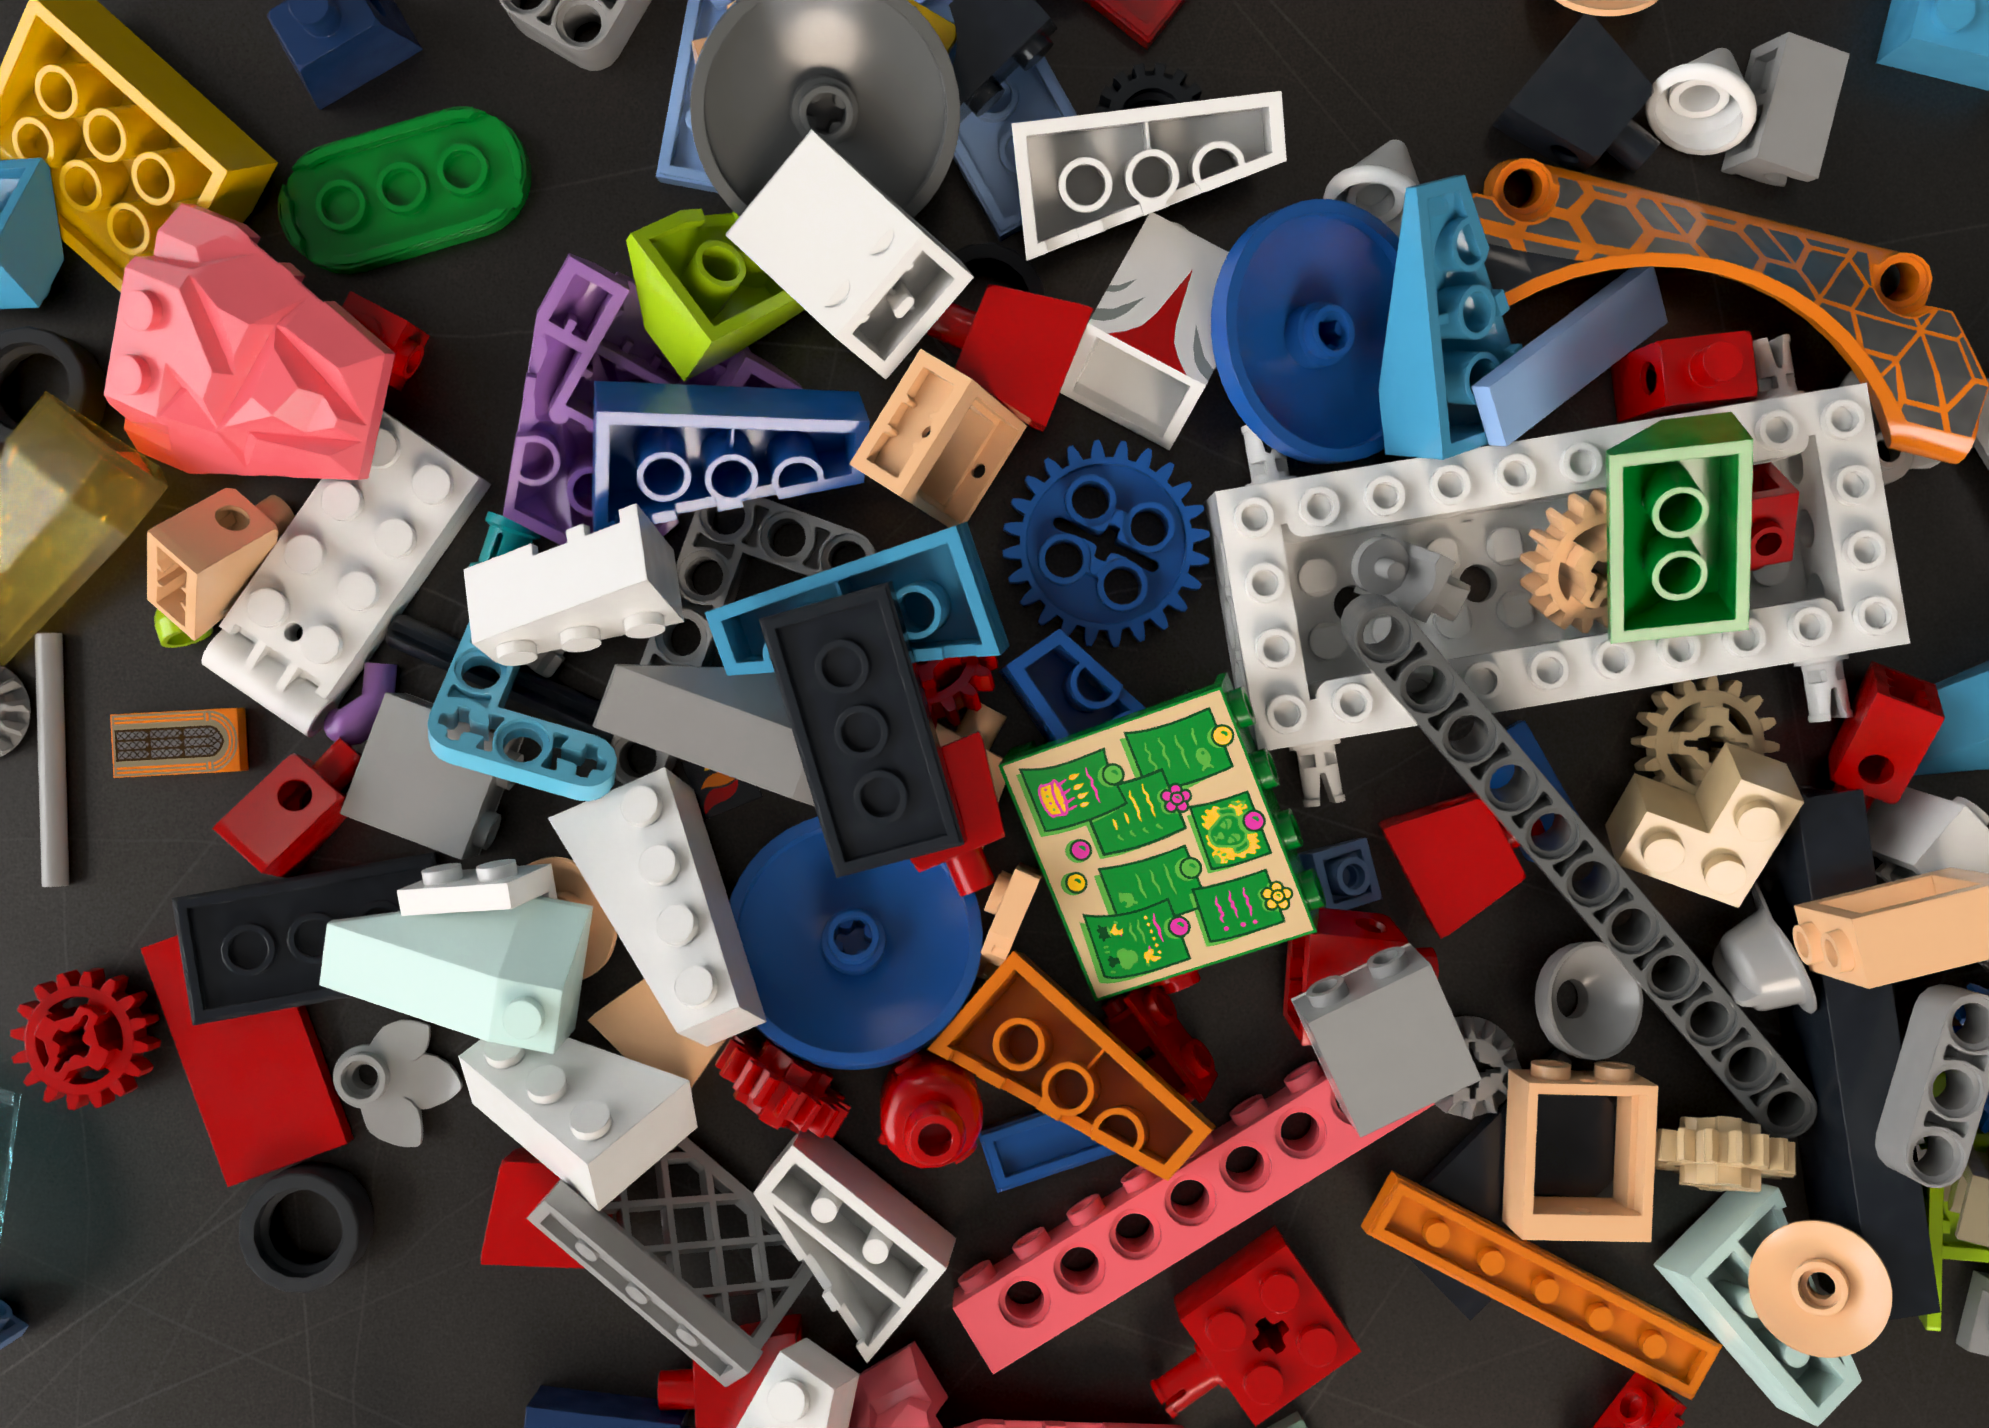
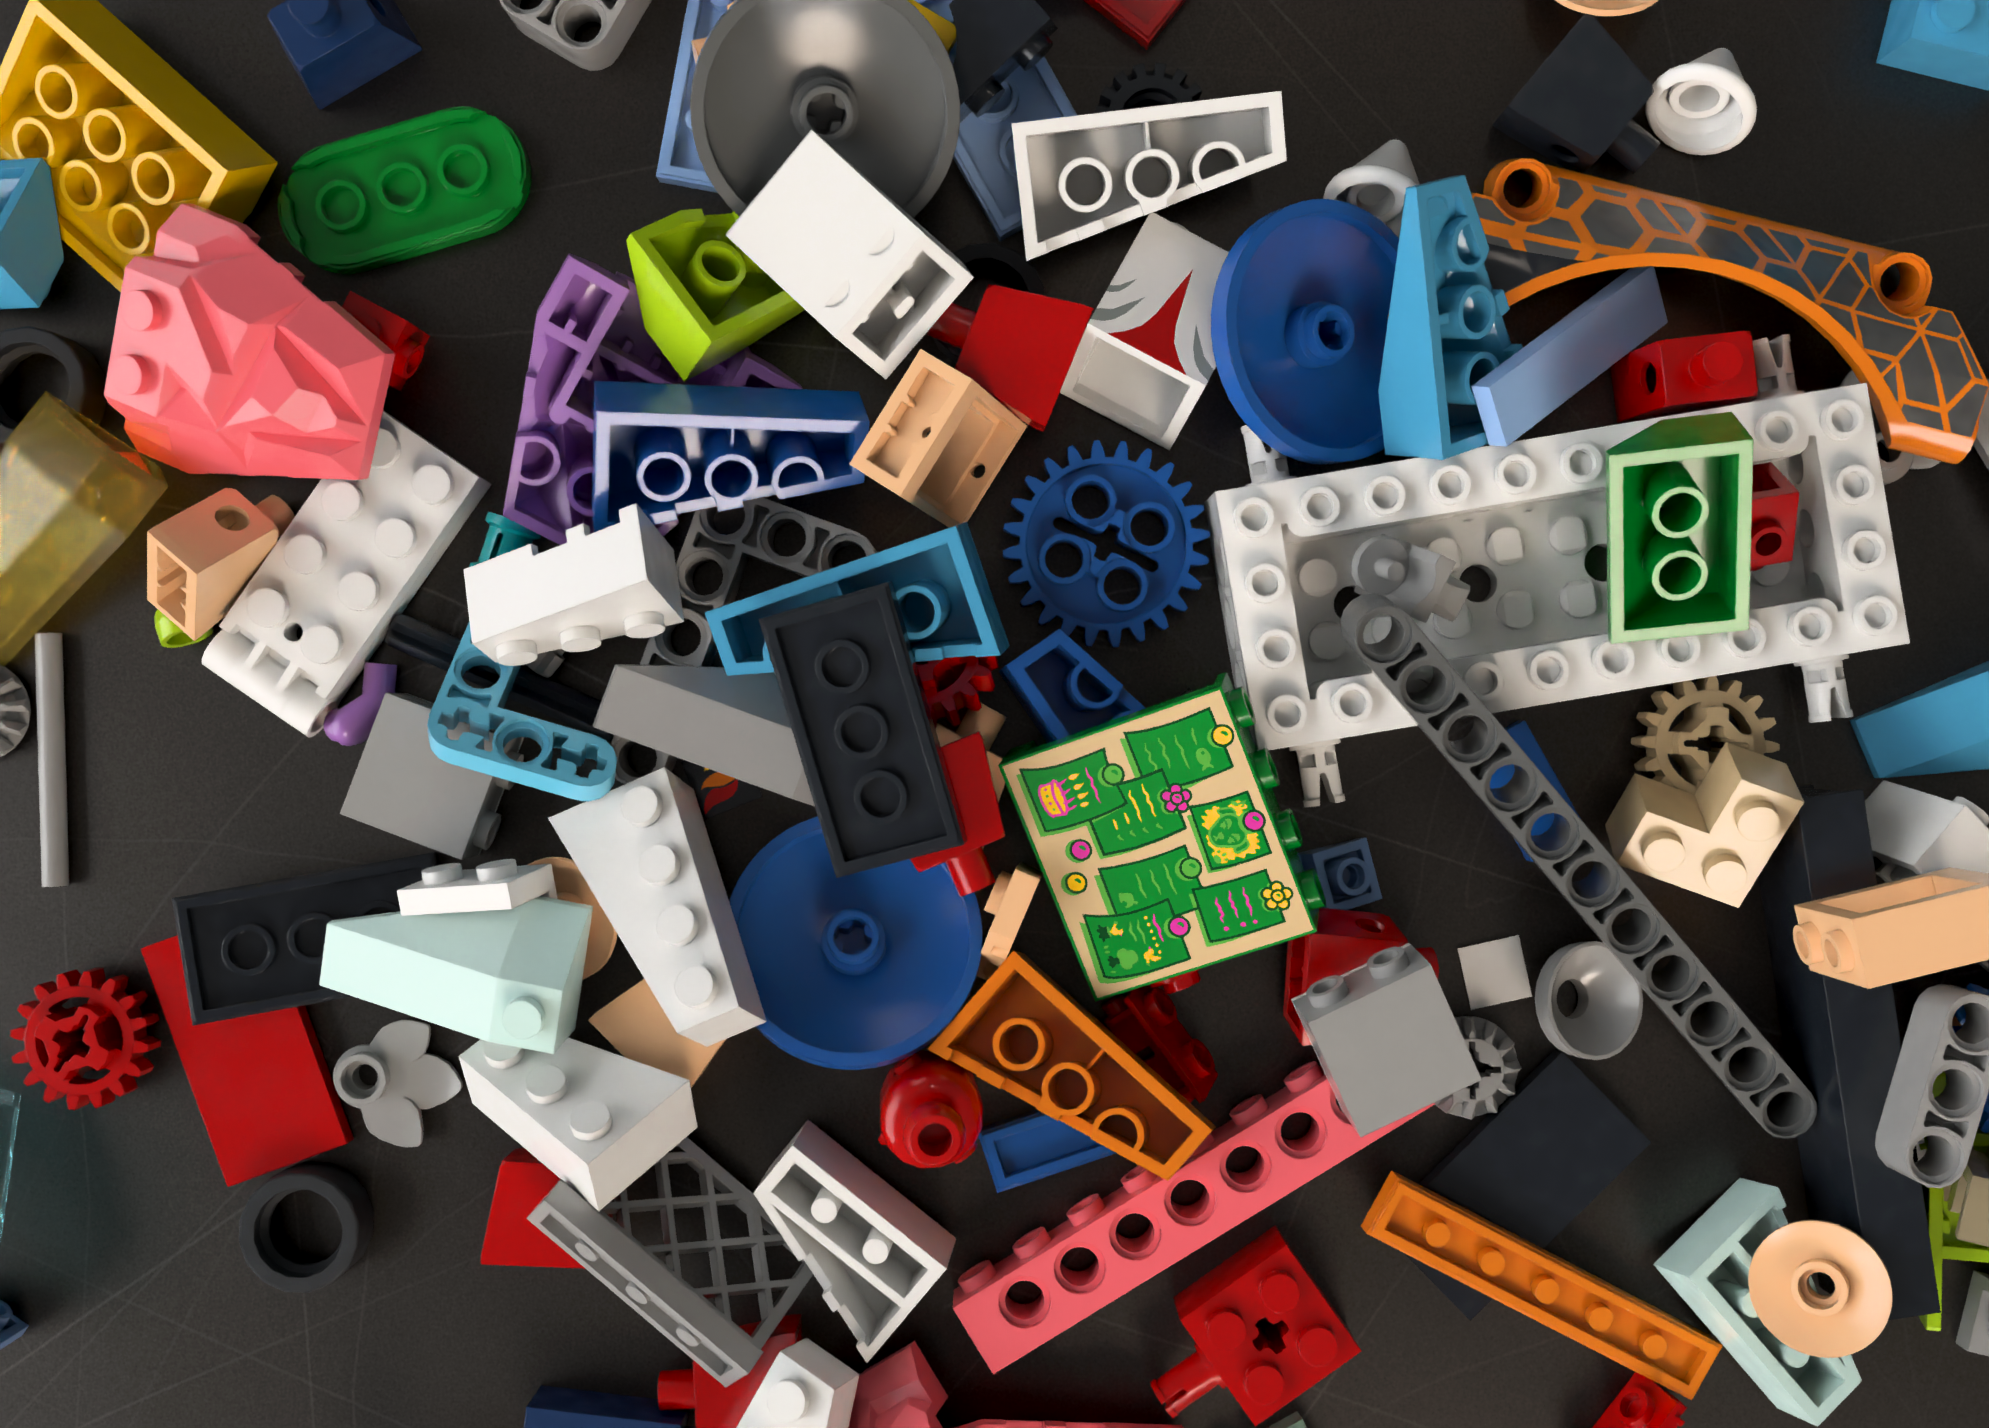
tile [110,708,249,778] -> none
red torso [212,737,362,878] -> none
red gear [715,1035,851,1138] -> none
red torso [1377,792,1545,939] -> none
light nougat window [1502,1060,1658,1242] -> none
light nougat gear [1519,489,1608,633] -> none
tan gear [1655,1116,1796,1192] -> none
light grey piece [1712,881,1817,1014] -> none
light grey hinge [1721,32,1850,187] -> none
red torso [1828,661,1945,813] -> none
none -> white sticker [1457,935,1532,1010]

